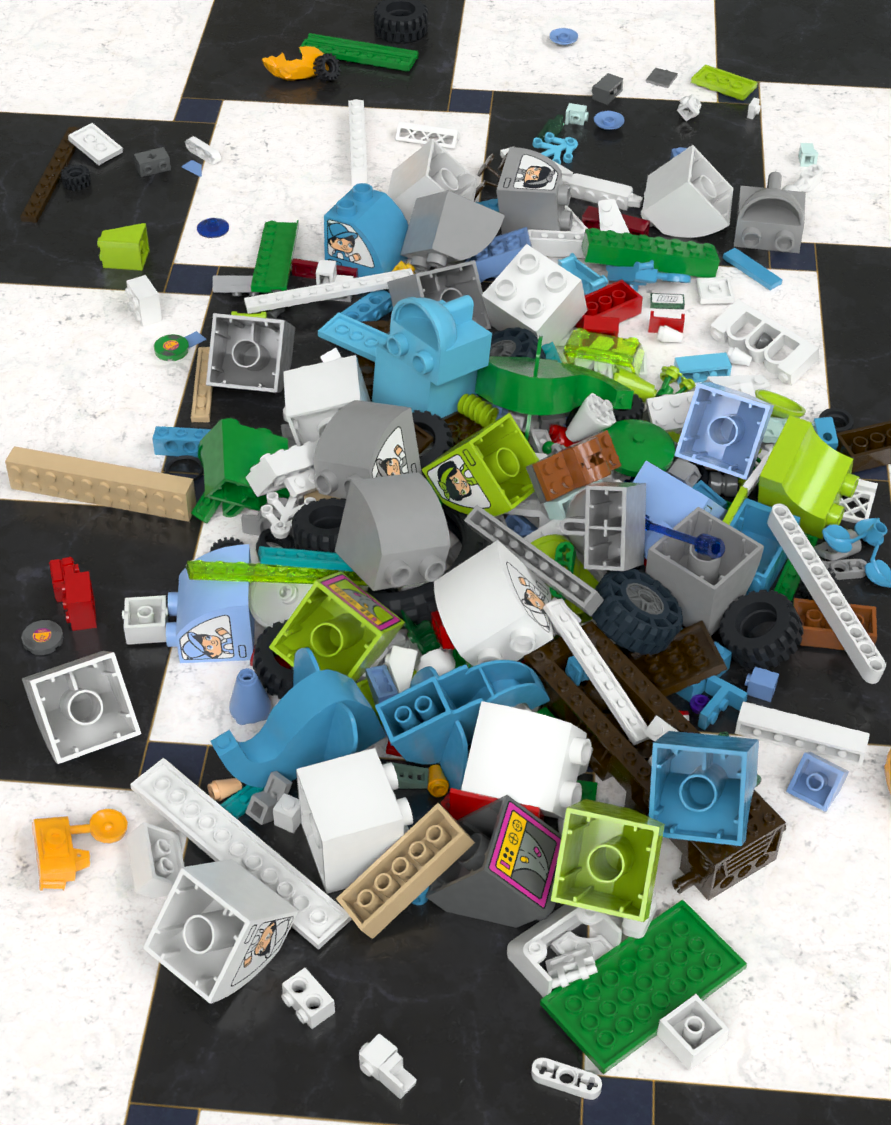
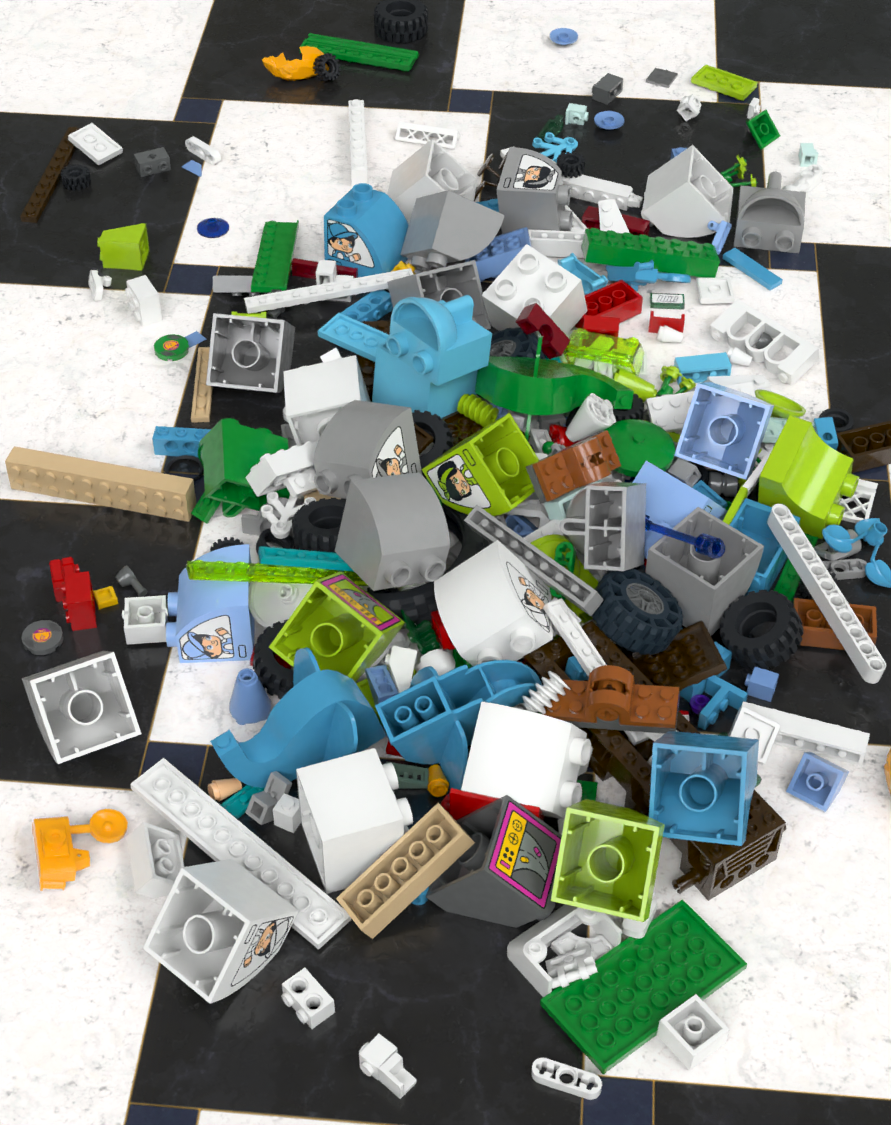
none -> white piece [88,270,112,301]
none -> yellow tile [93,586,118,609]
none -> dark grey bar [115,565,148,597]
none -> dark red arch [516,303,570,359]
none -> white piece [522,671,571,714]
none -> dark orange piece [542,665,680,733]
none -> black tyre [556,152,585,178]
none -> light blue piece [708,220,732,255]
none -> plant [720,155,758,187]
none -> white tile [728,706,781,765]
none -> green slope [745,110,780,149]

